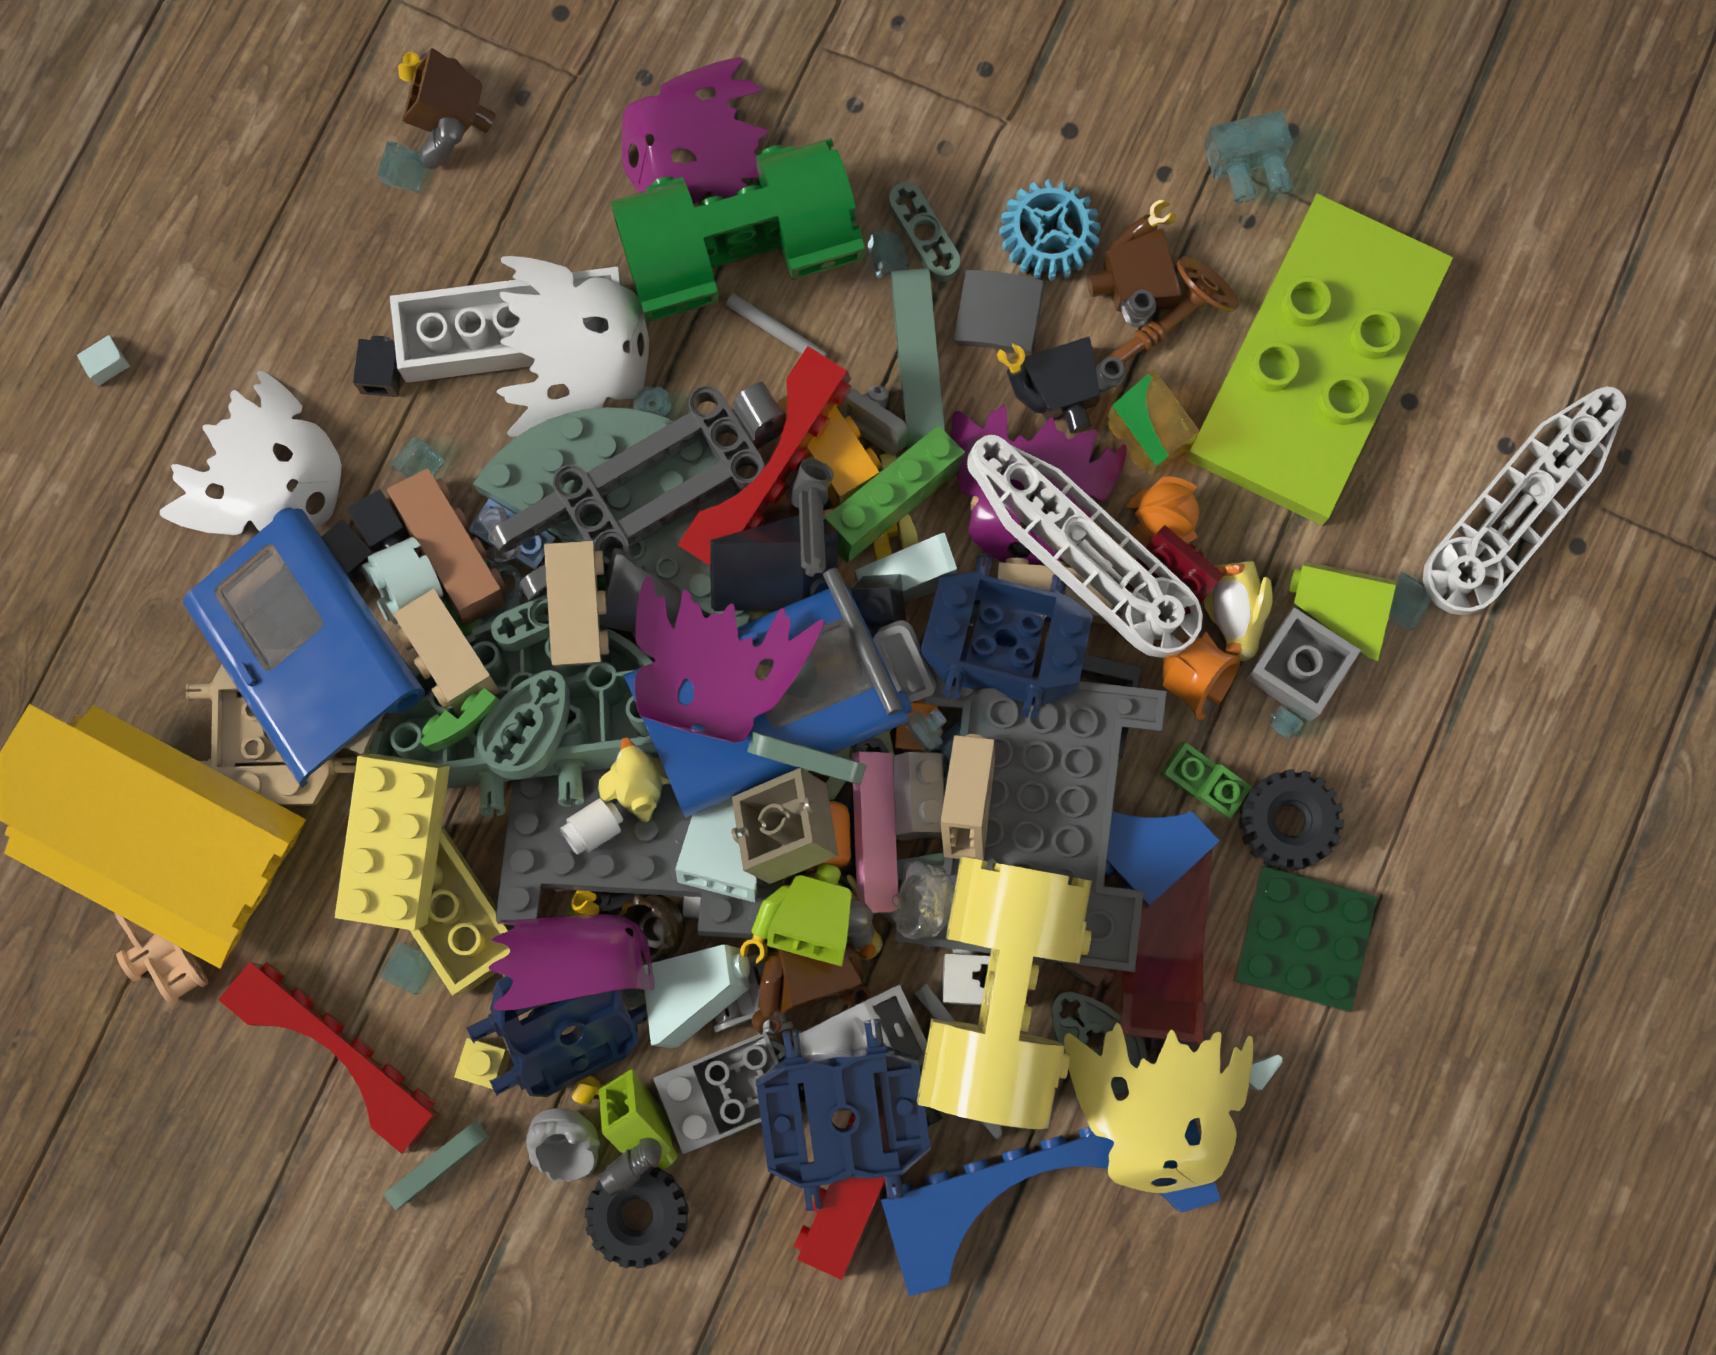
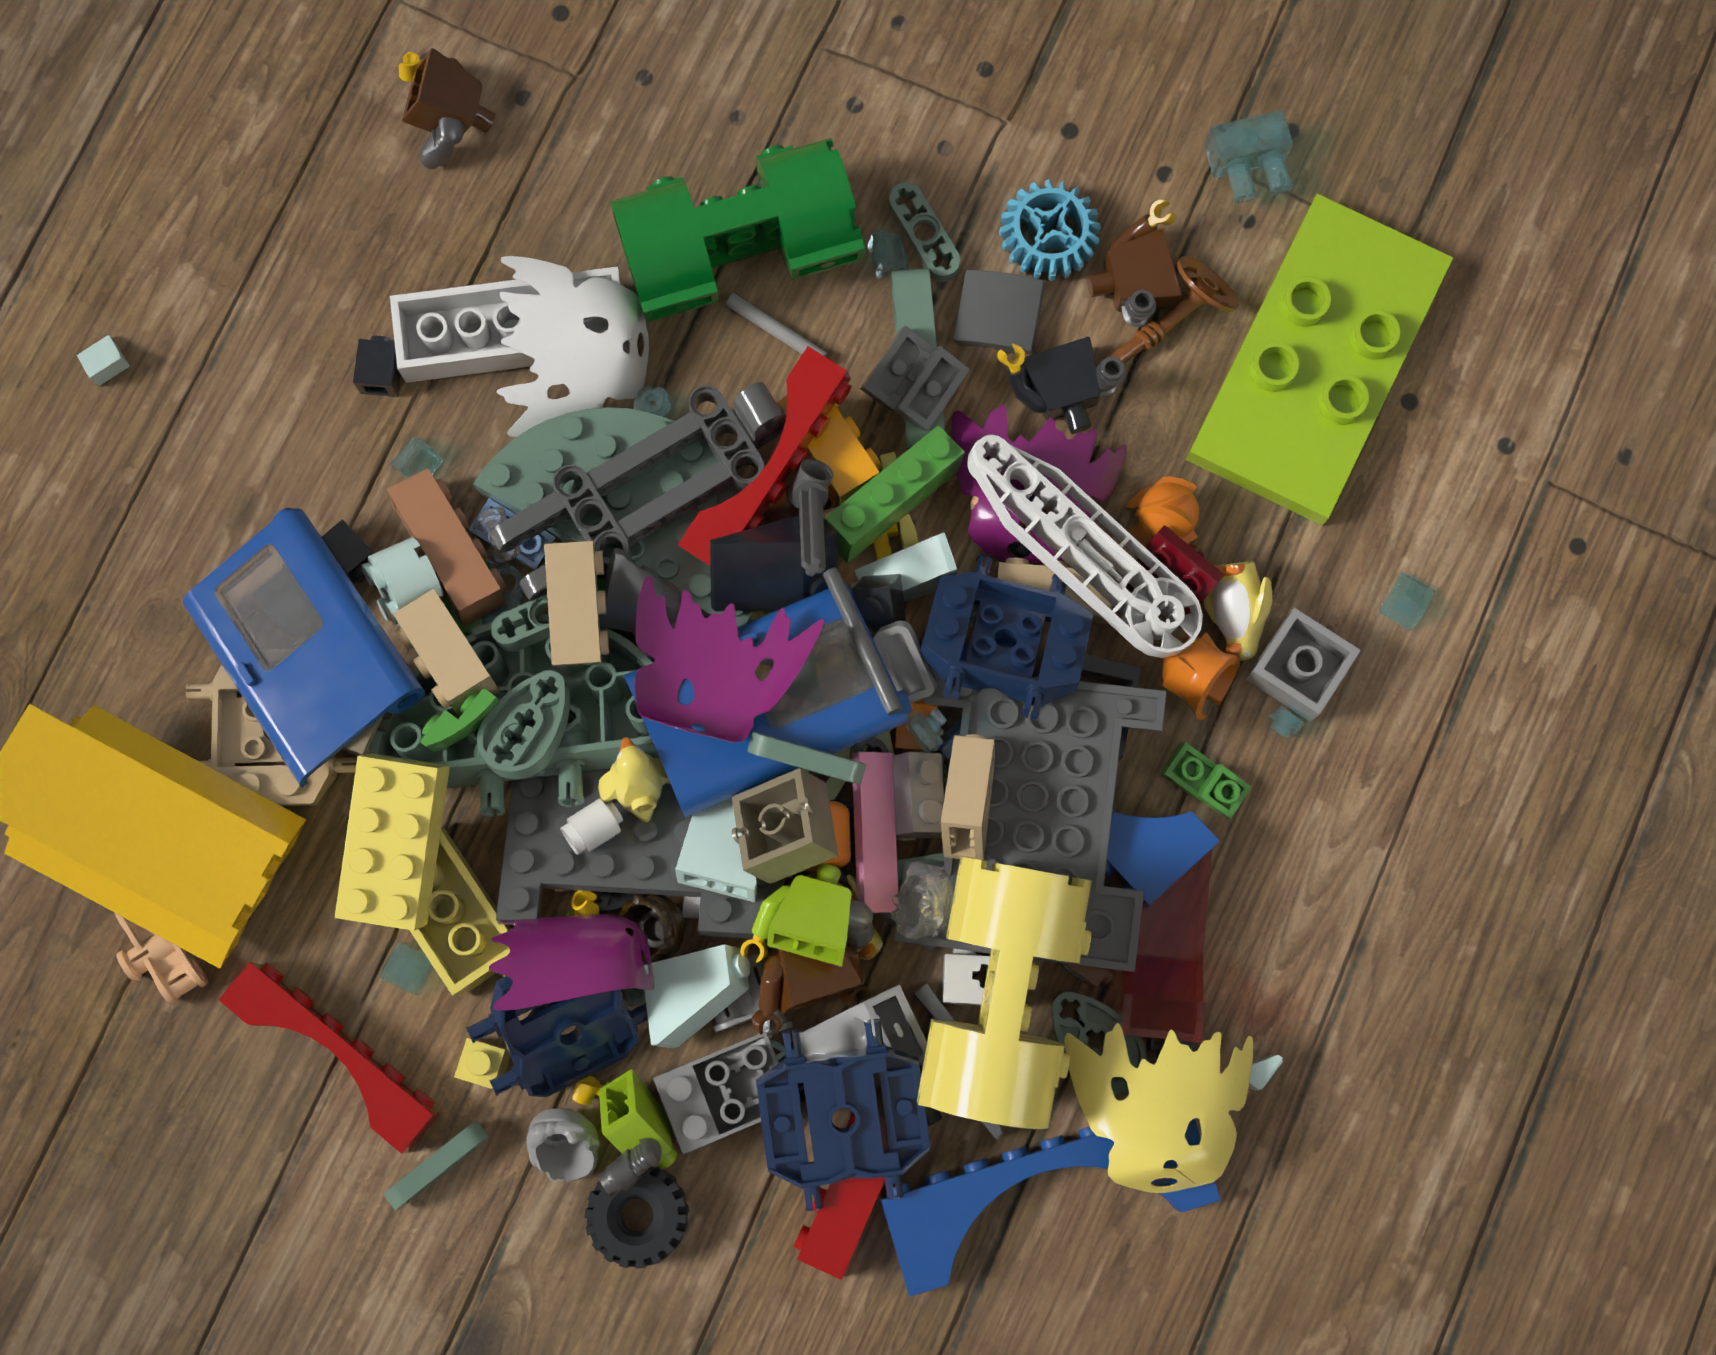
white piece [160,371,342,535] -> none
black brick [347,489,410,553] -> none
clear light blue slope [378,141,426,193] -> none
magenta piece [622,57,769,205] -> none
light grey piece [840,385,908,455] -> none
clear yellow slope [1108,369,1199,477] -> none
dark green plate [1233,866,1378,1012] -> none
black tyre [1239,769,1344,871] -> none
lime slope [1289,561,1397,661] -> none
white beam [1423,386,1626,616] -> none
none -> dark grey slope [860,325,970,431]

